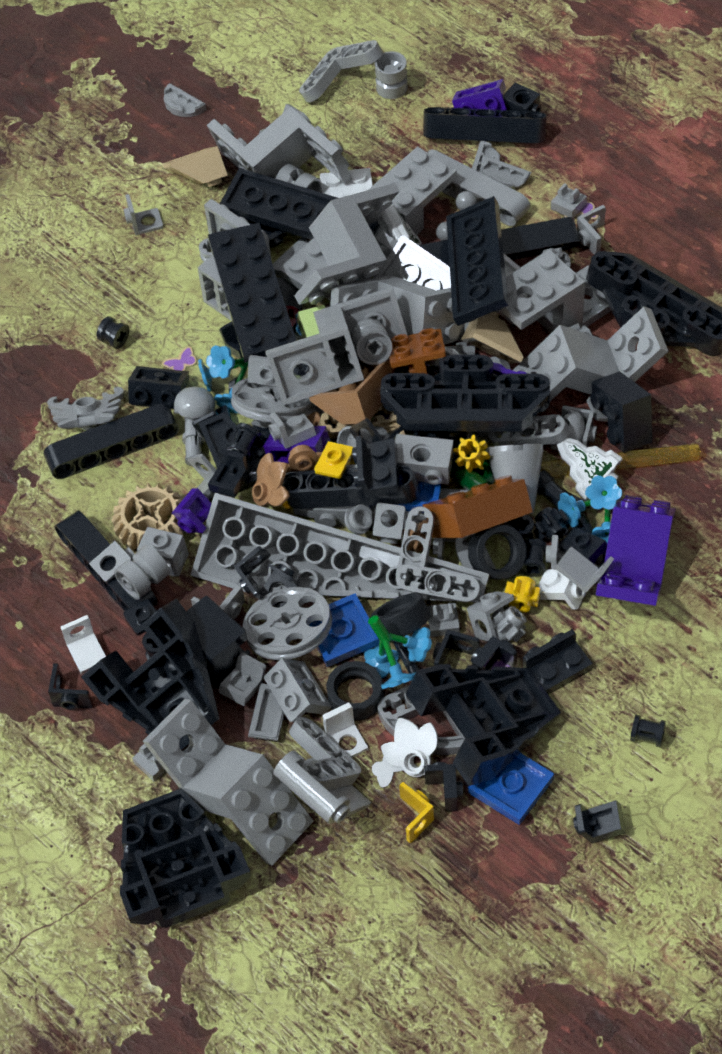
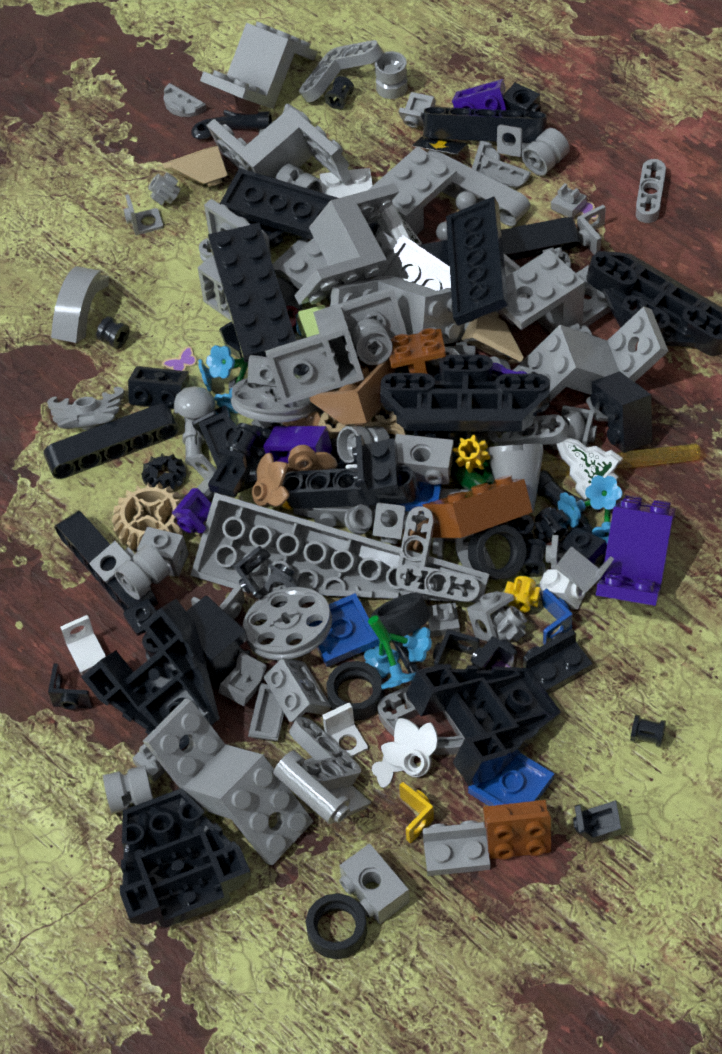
light grey bracket [268,412,316,449] -> none
yellow bracket [314,441,355,479] -> none
black bracket [349,418,404,444] -> none
black bracket [424,762,463,812] -> none
none -> light grey arch [51,266,109,343]
none -> light grey wheel [103,765,153,814]
none -> black gear [141,453,186,490]
none -> light grey gear [148,172,180,205]
none -> black plant [191,110,272,140]
none -> light grey bracket [200,22,317,109]
none -> black tyre [305,893,368,959]
none -> black bush [325,76,354,110]
none -> light grey brick [339,843,410,925]
none -> light grey bracket [398,92,436,128]
none -> black sticker [412,136,467,154]
none -> light grey bracket [423,820,490,876]
none -> dark orange bracket [483,800,551,860]
none -> light grey bracket [497,125,530,157]
none -> light grey wheel [522,128,570,176]
none -> blue bracket [542,588,573,644]
none -> light grey beam [636,159,666,223]

